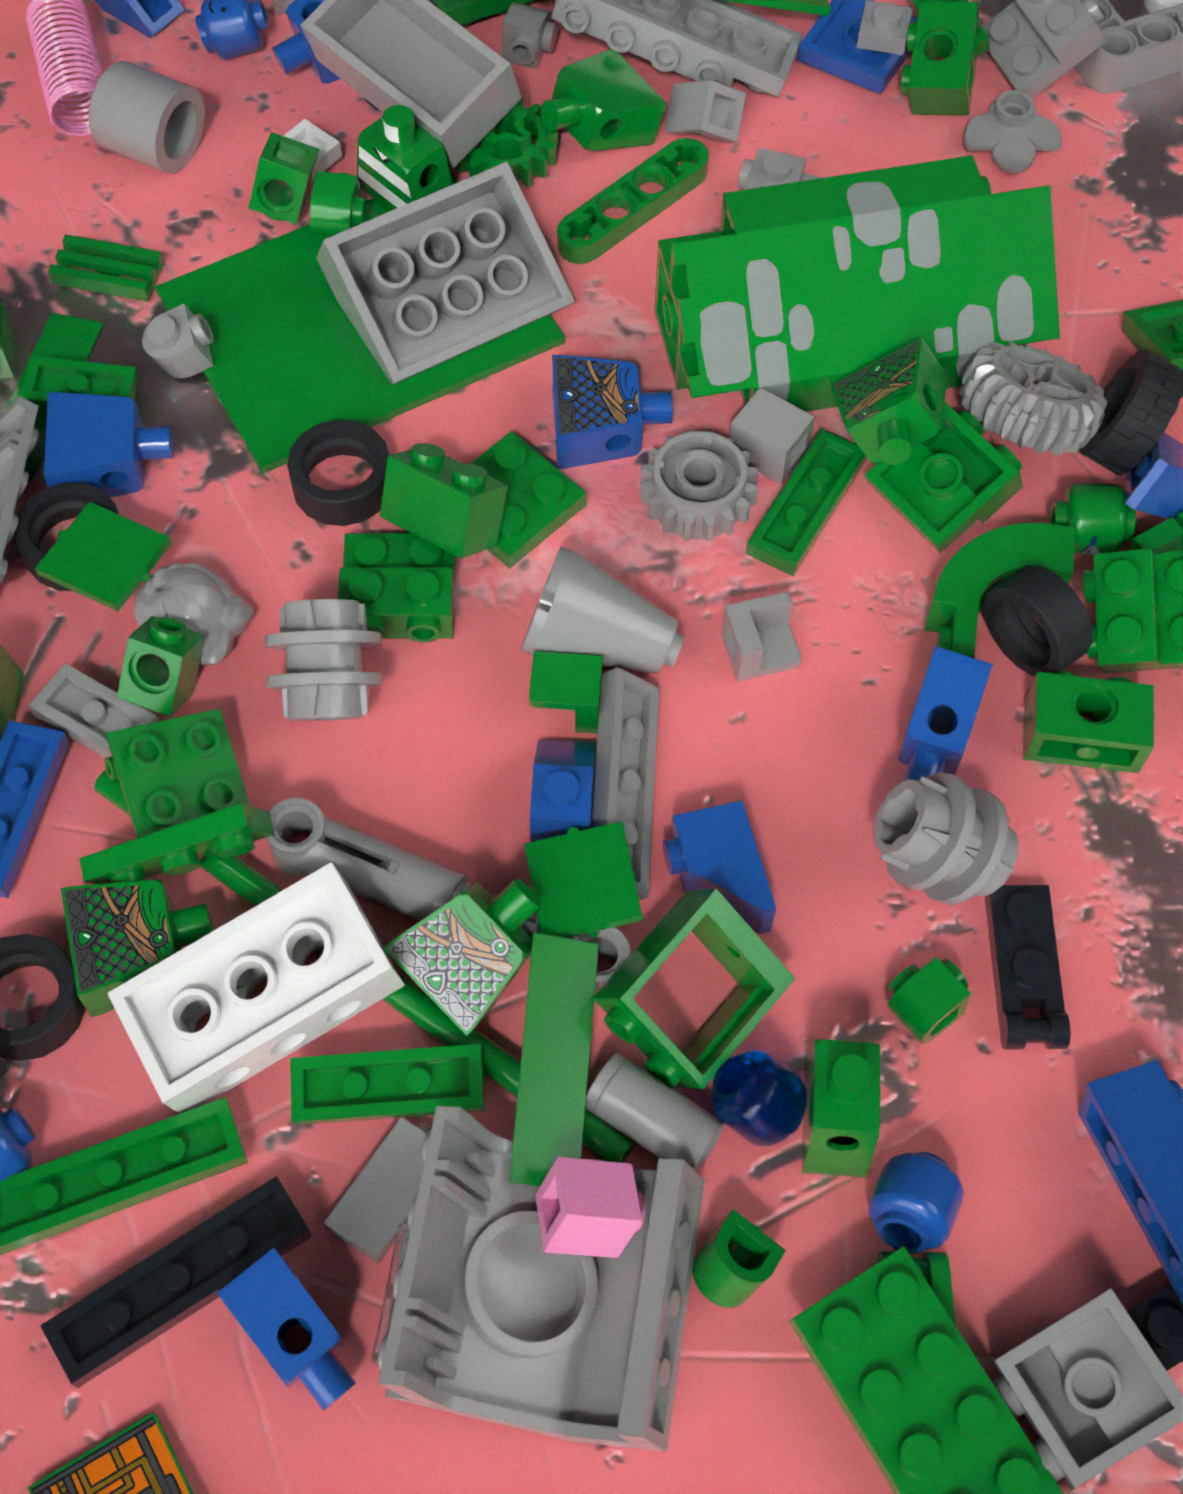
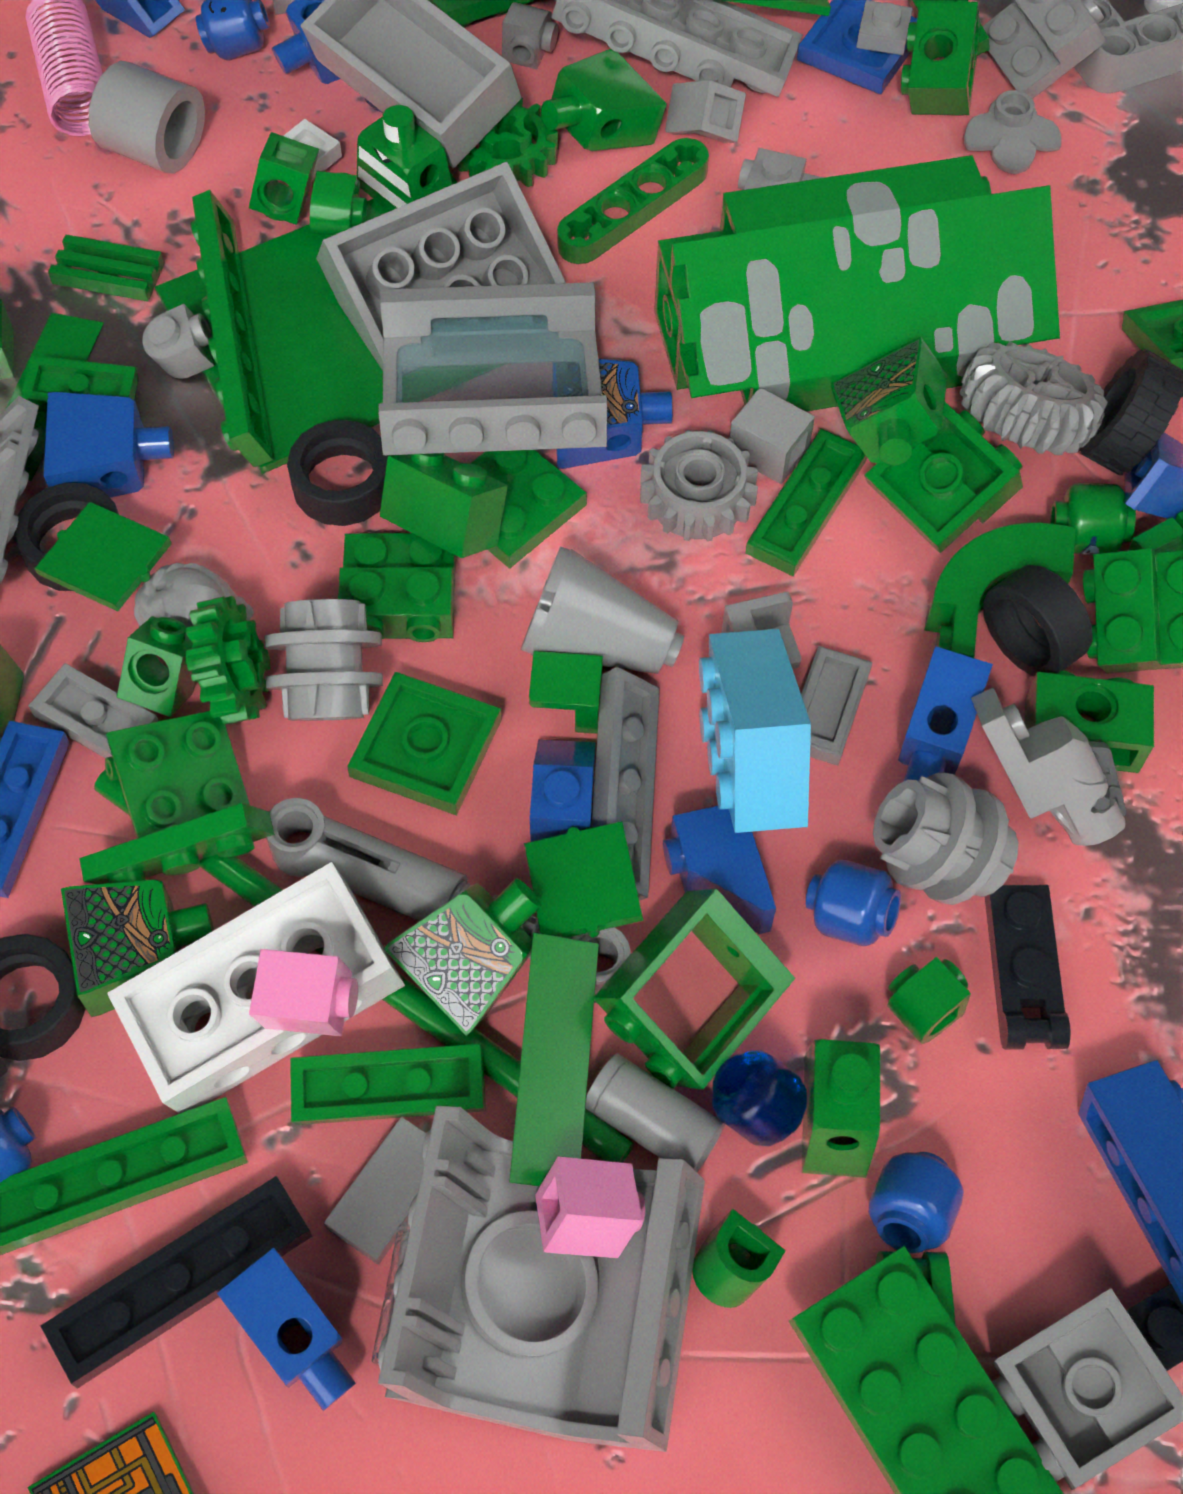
none -> green gear [186,596,271,725]
none -> green plate [191,190,273,467]
none -> bright pink brick [249,949,358,1036]
none -> green plate [347,672,502,816]
none -> light grey panel [379,282,607,455]
none -> medium azure brick [699,629,811,833]
none -> light grey tile [801,646,873,766]
none -> blue head [806,860,901,946]
none -> light grey plate [971,688,1127,846]

